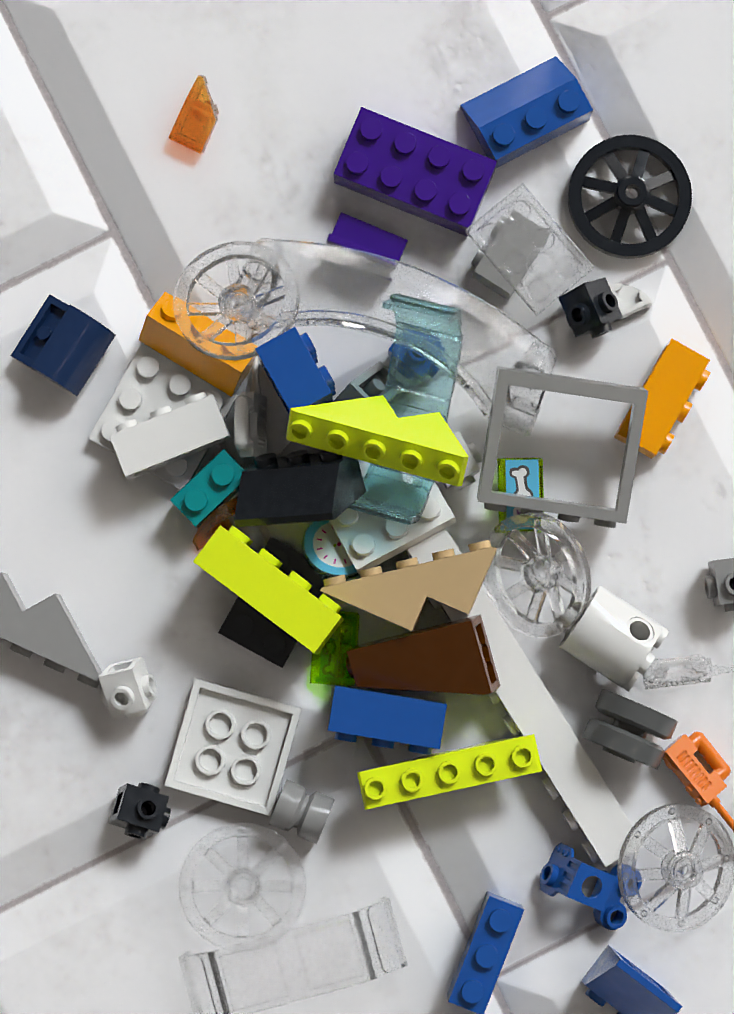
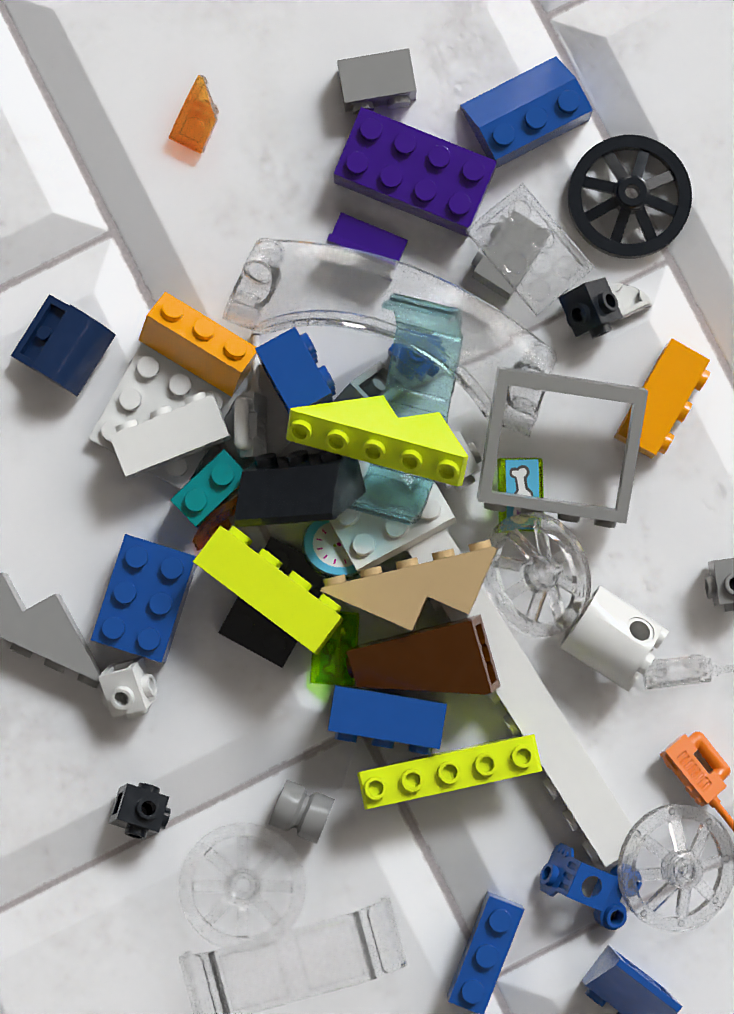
white plate [164,678,302,816] -> none
clear wheel [173,241,300,360] -> none
dark grey wheel [582,689,678,770] -> none
none -> blue brick [91,534,197,663]
none -> light grey brick [337,48,417,115]

